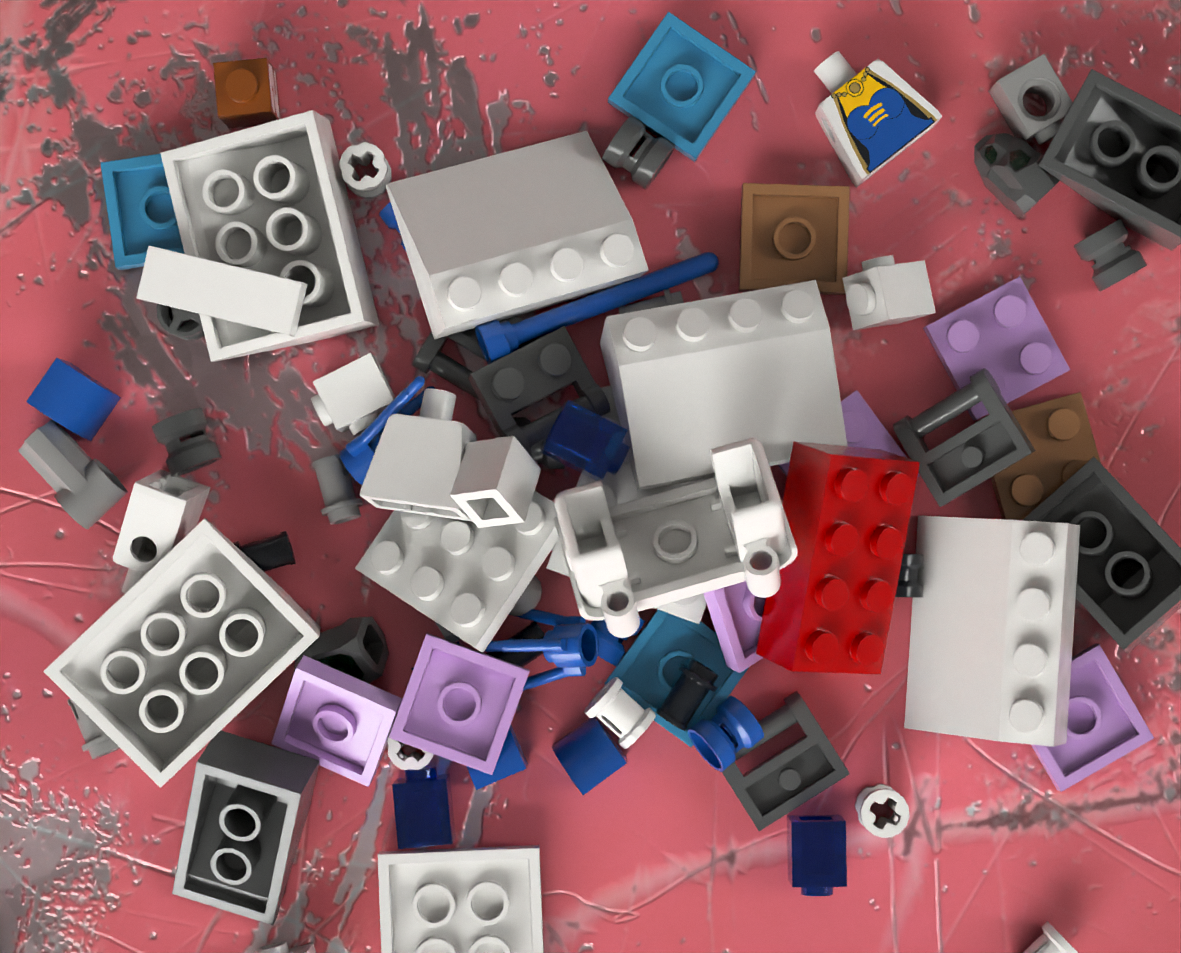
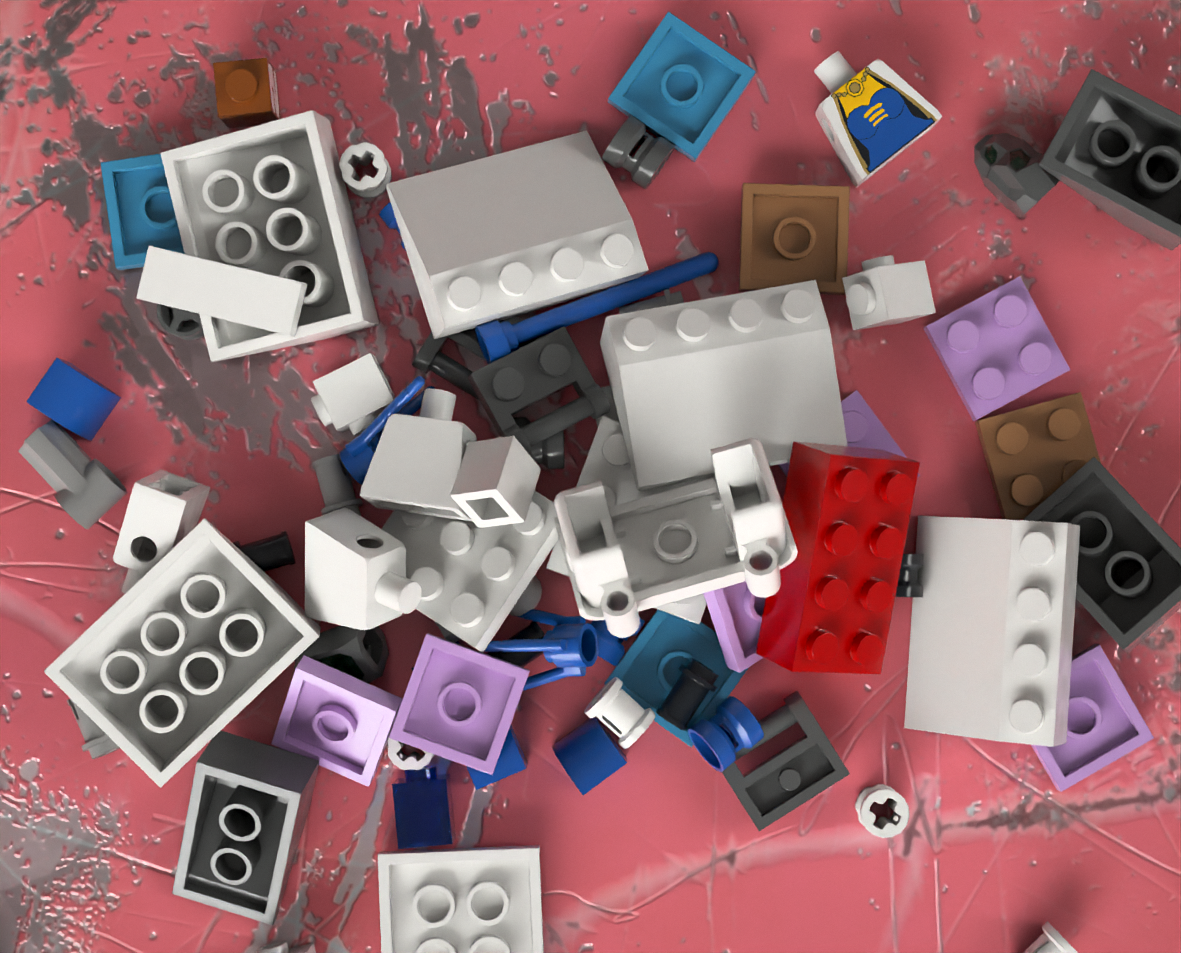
dark grey wheel [152,408,222,477] -> none
clear blue brick [540,400,630,481] -> none
clear blue brick [787,815,847,896] -> none
dark grey plate [893,368,1036,507] -> none
light grey brick [988,54,1073,145] -> none
dark grey wheel [1074,219,1147,292] -> none
none -> white torso [305,507,422,630]

